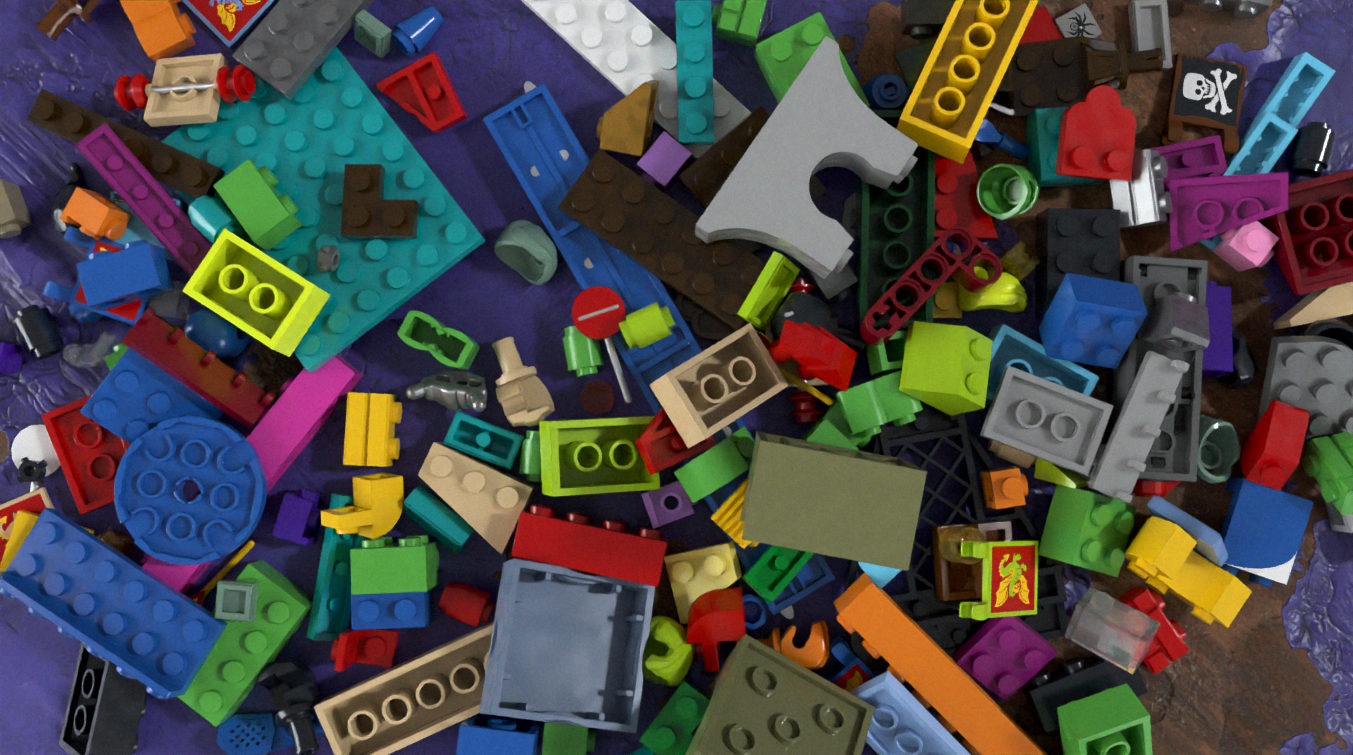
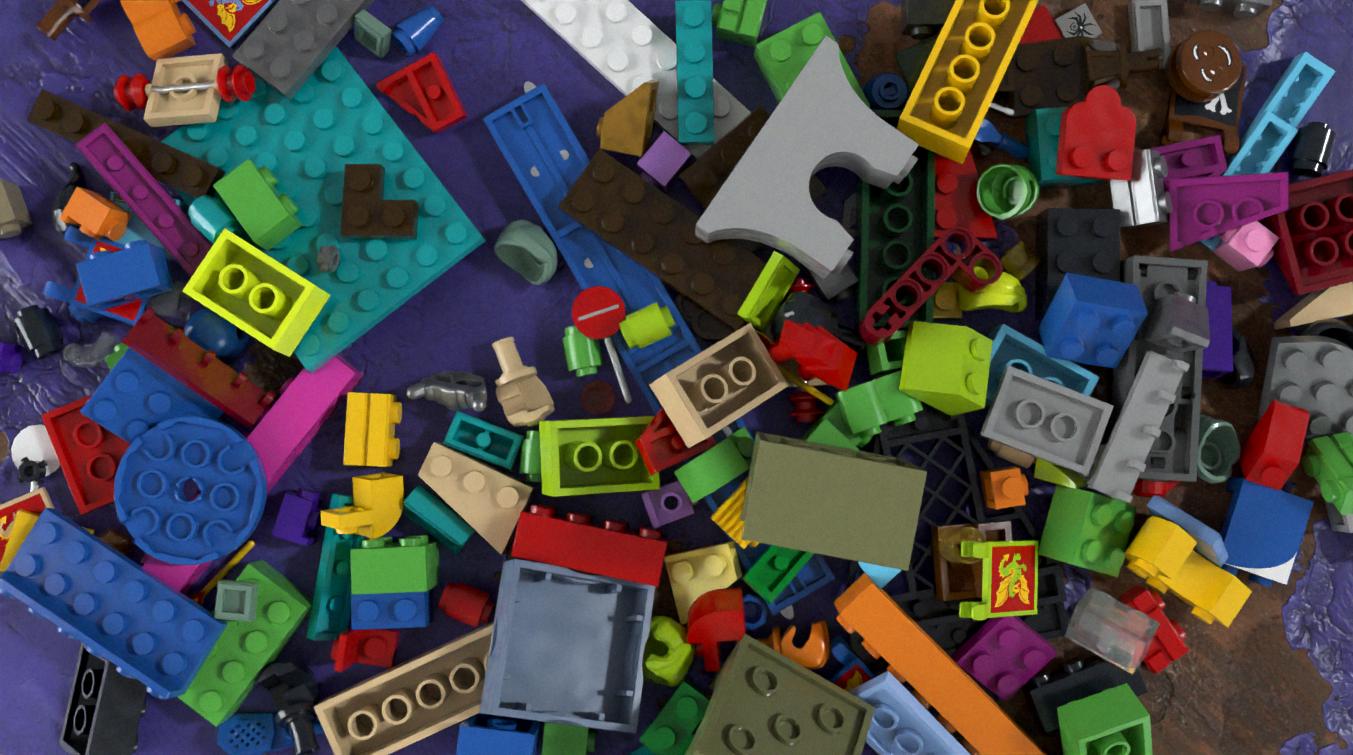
bright green brick [397,310,480,370] -> none
none -> reddish brown head [1166,30,1242,103]

